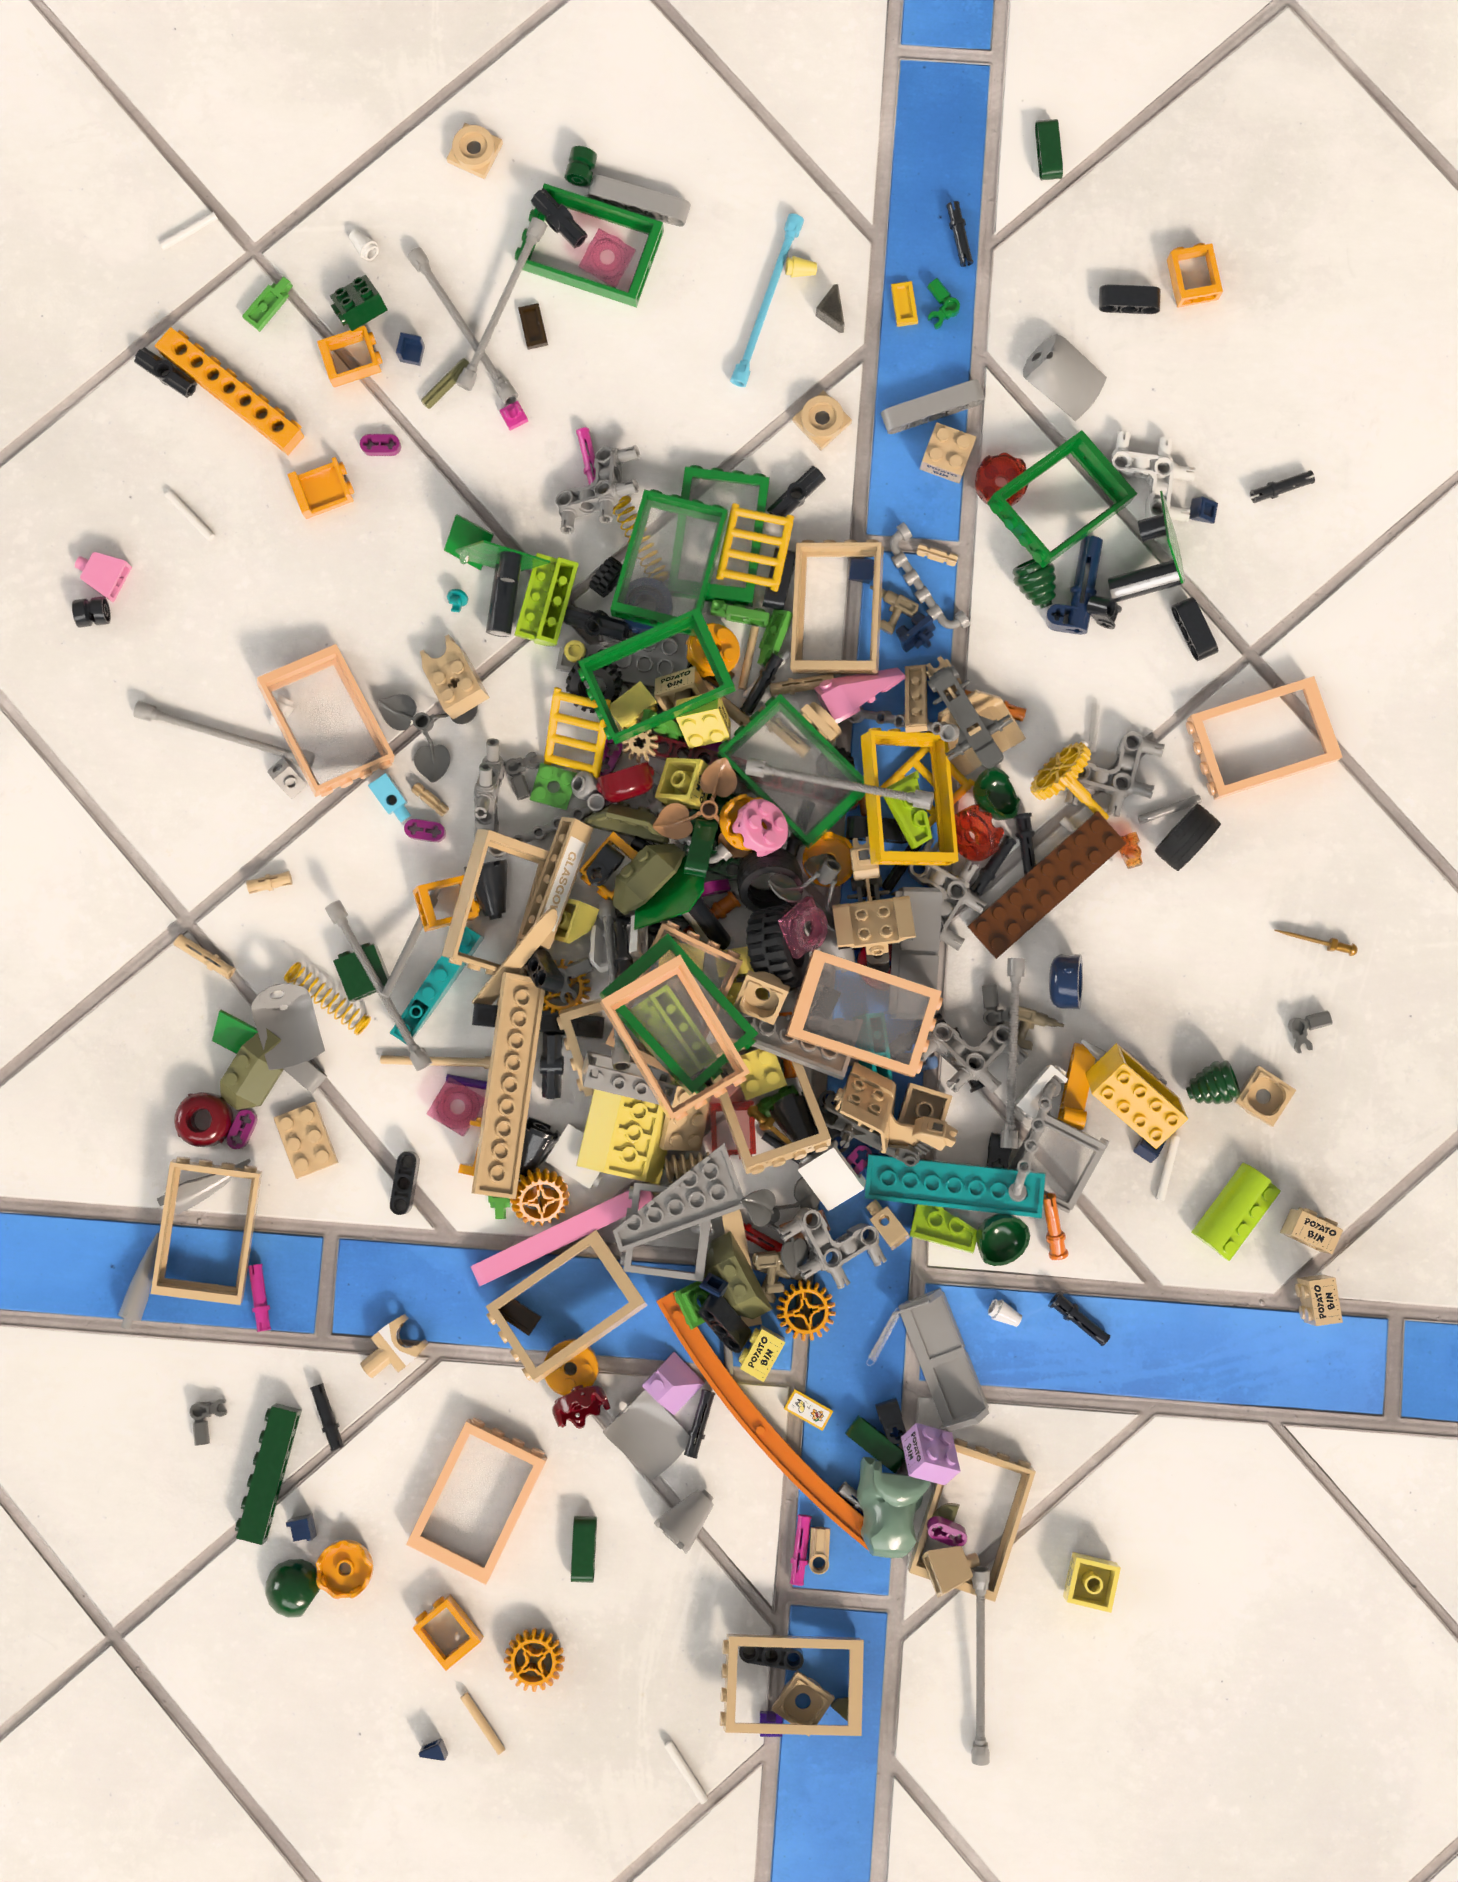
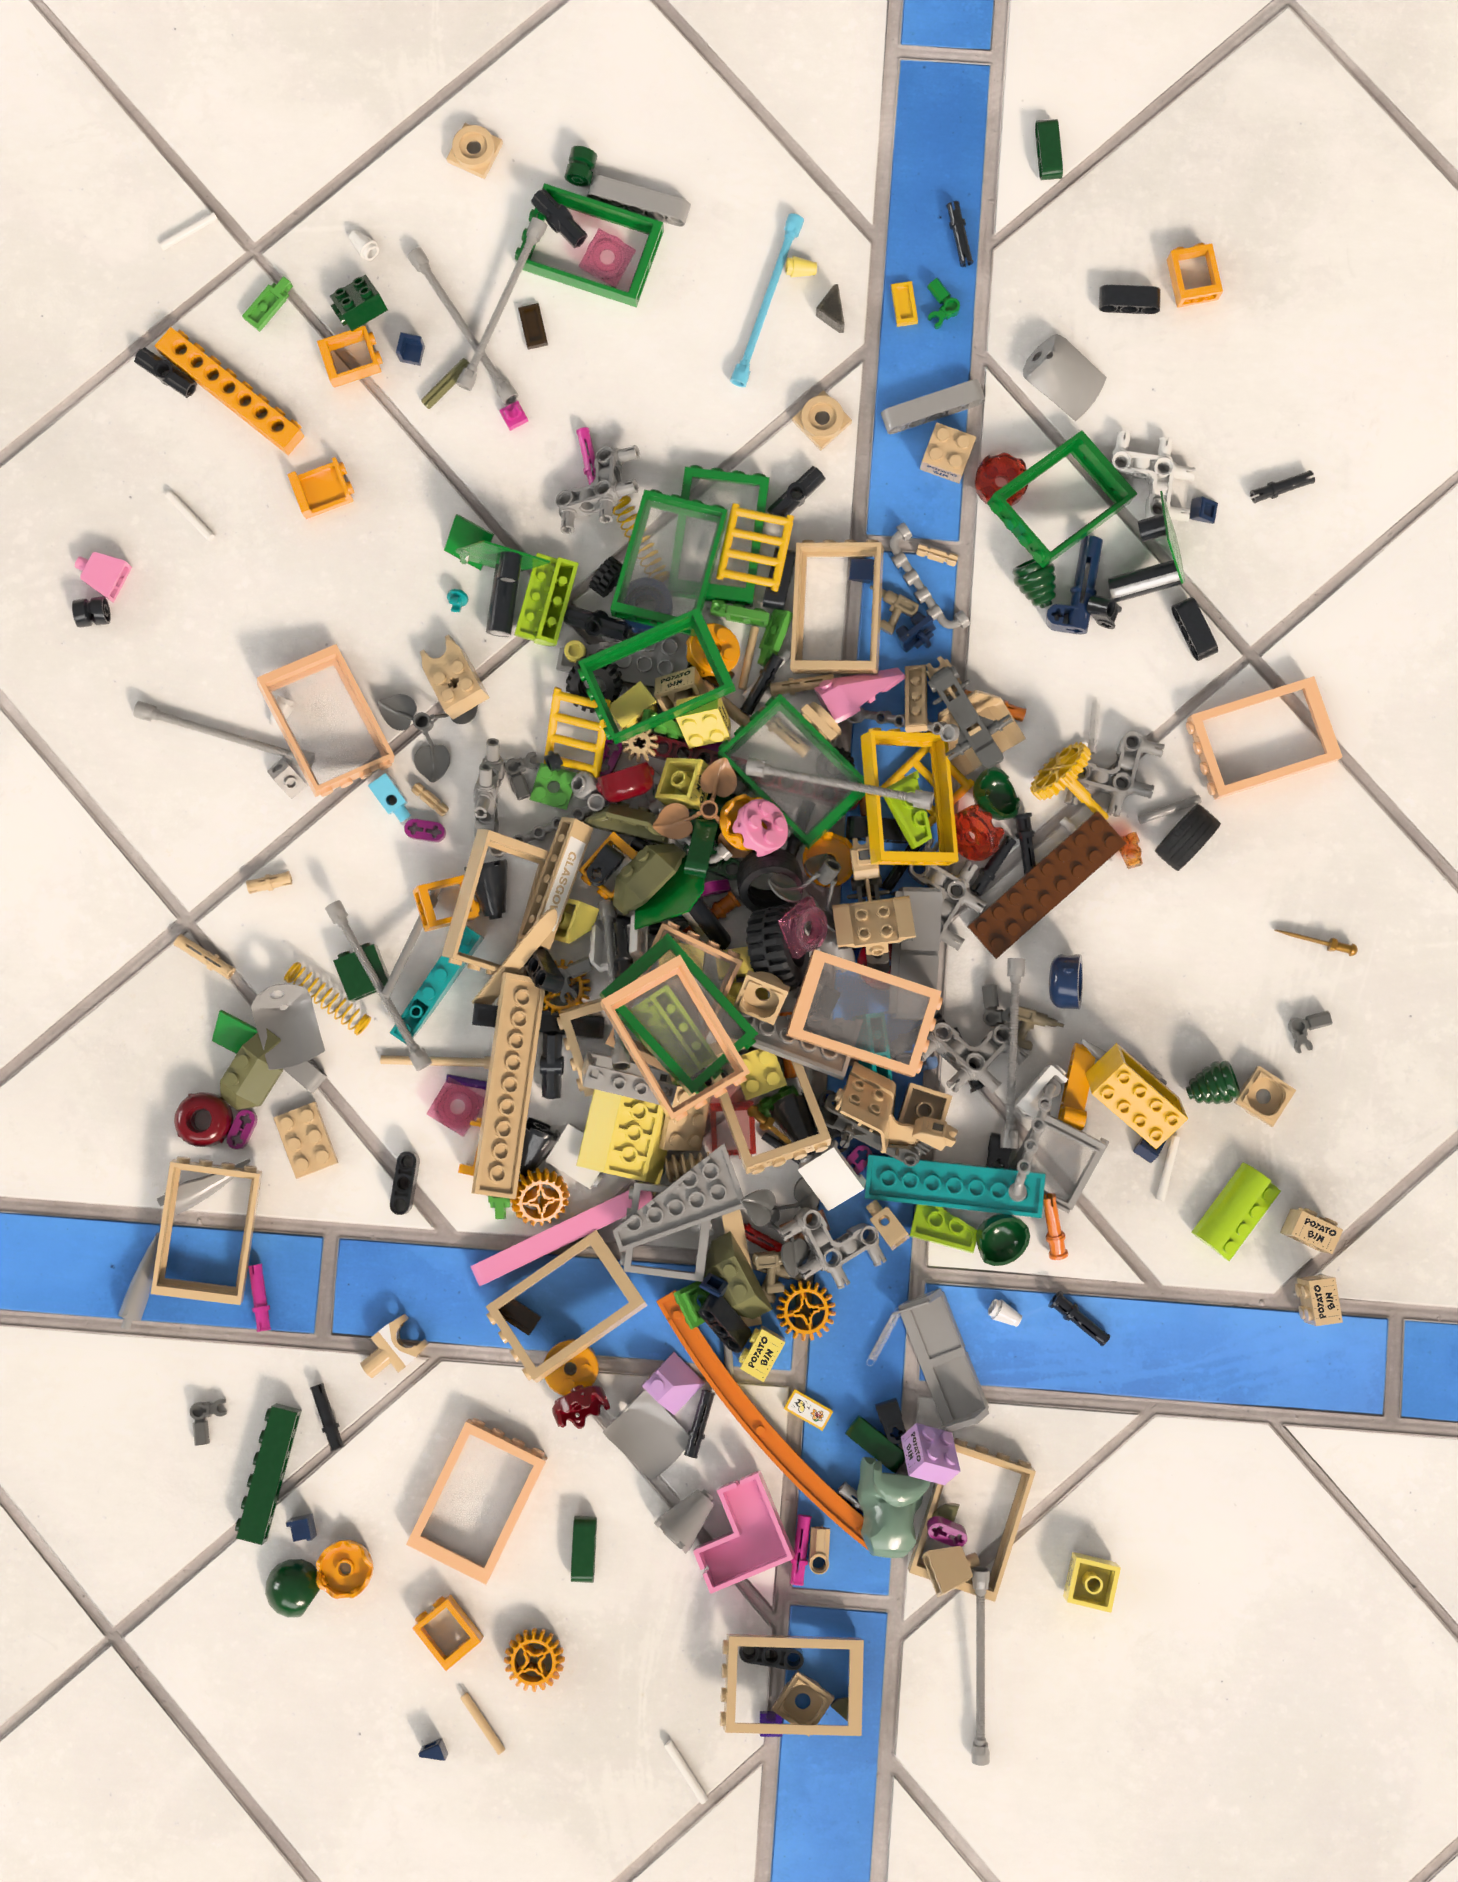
magenta beam [360,434,401,456] -> none
none -> black plate [544,750,563,772]
none -> bright pink piece [693,1470,795,1594]

